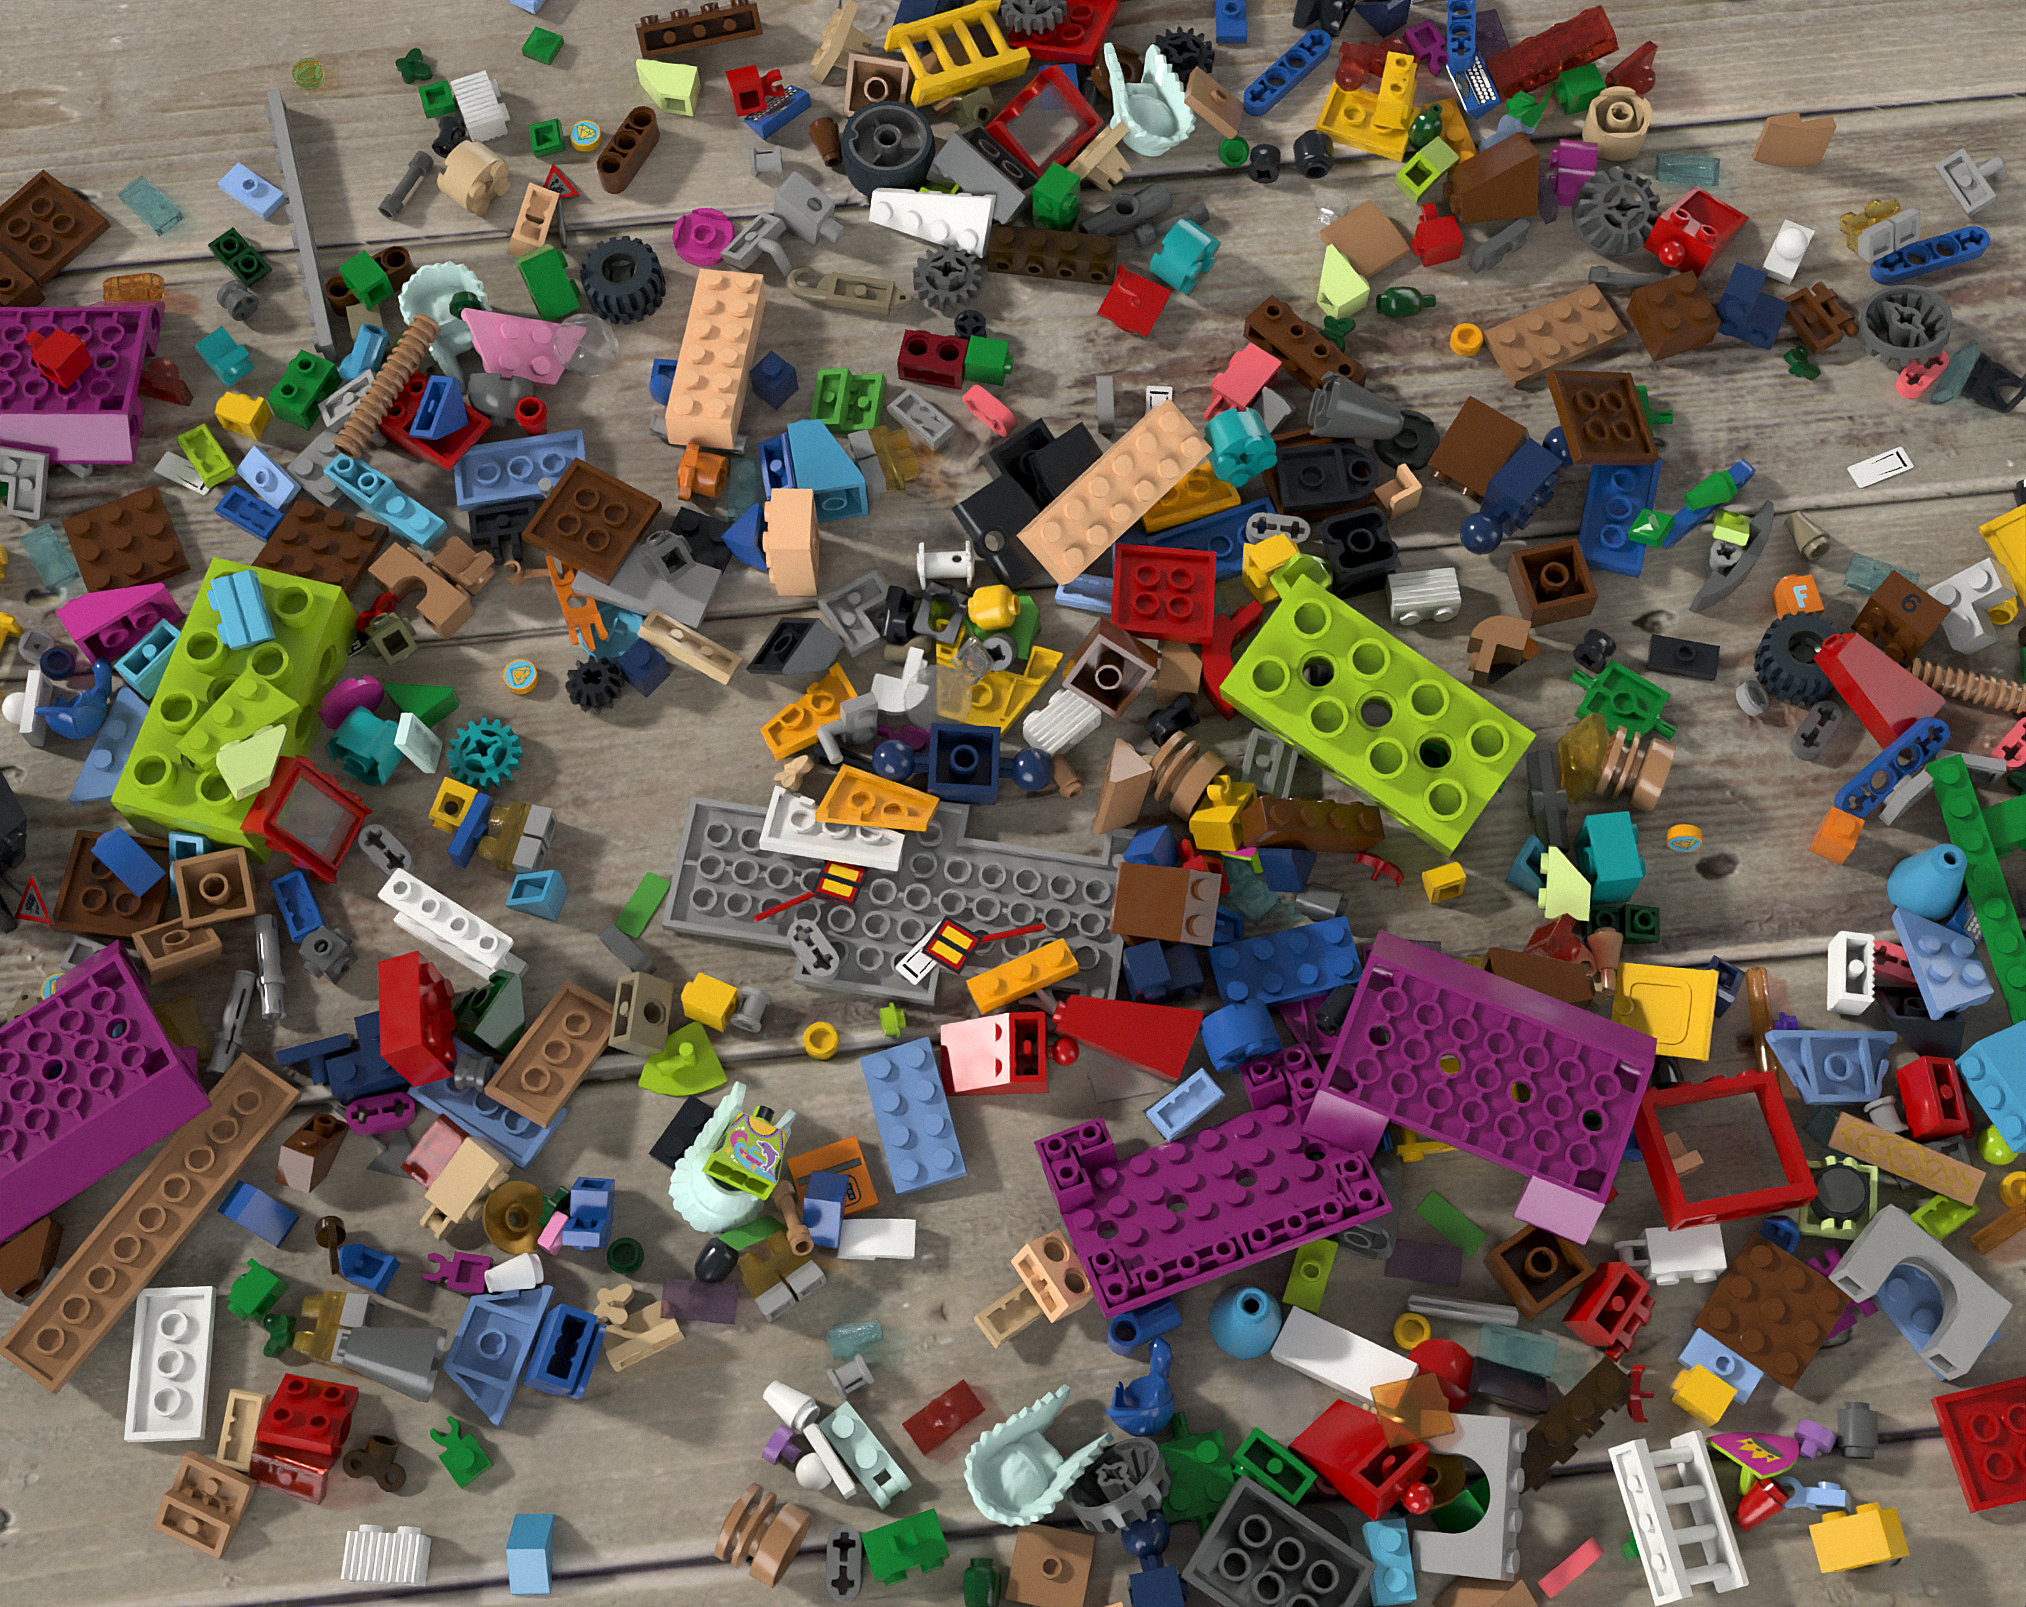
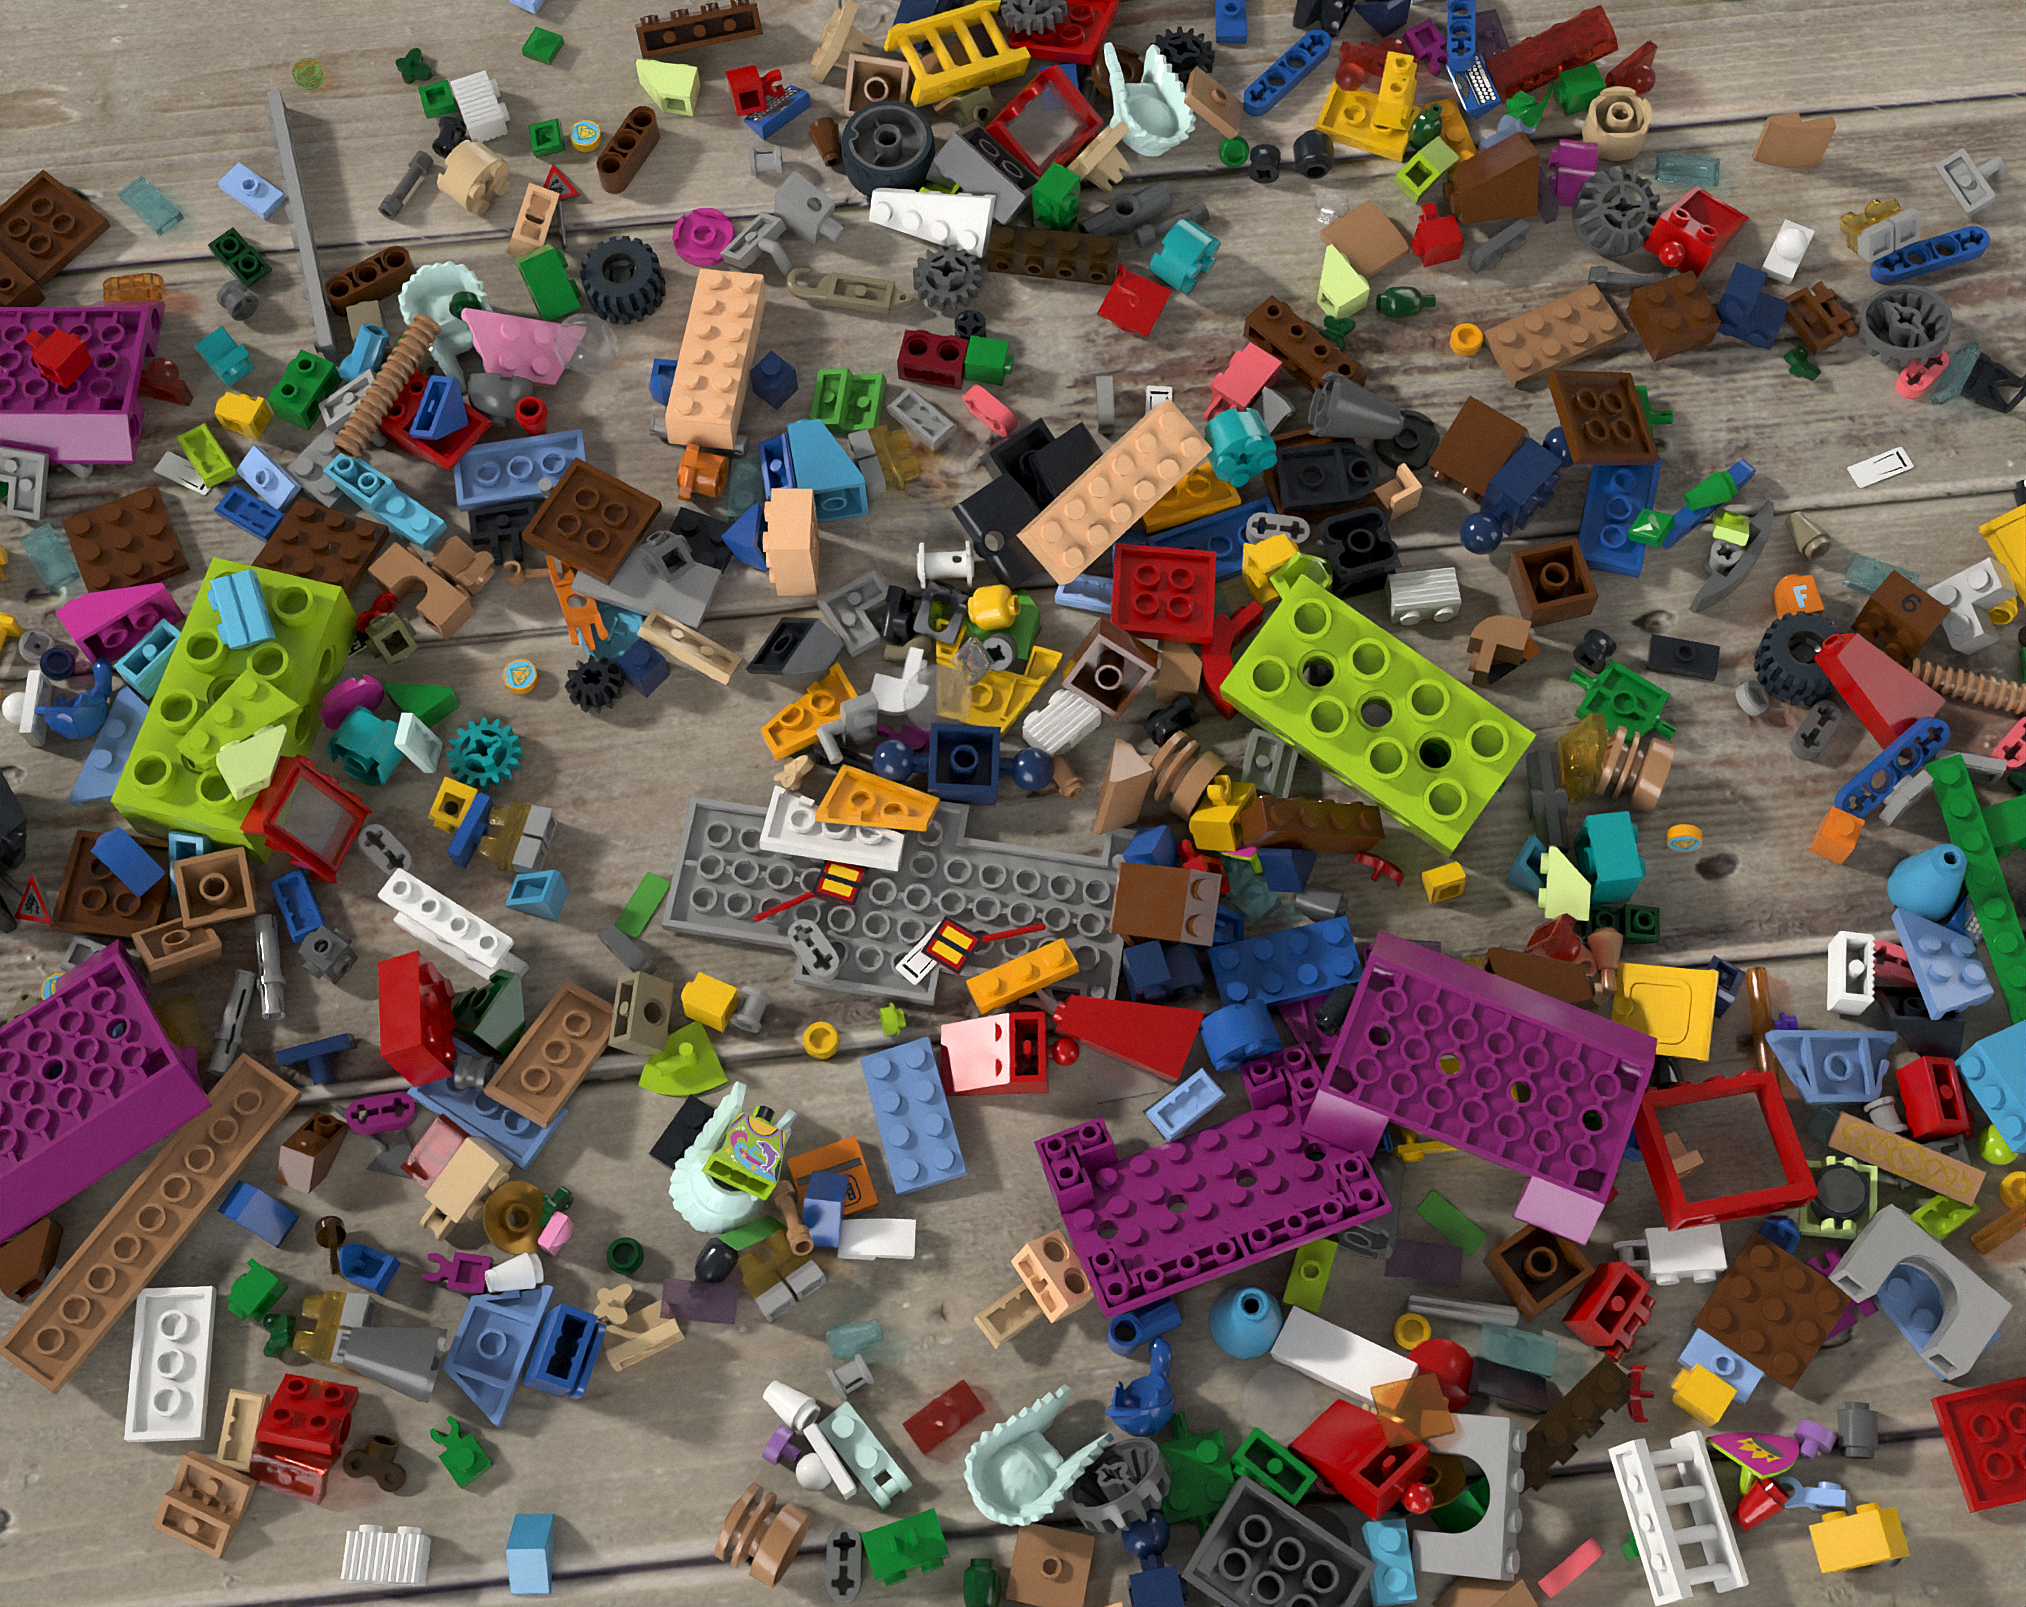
dark blue brick [325,1011,412,1106] -> none
green brick [338,250,394,310] -> none
blue brick [562,1177,615,1250] -> none

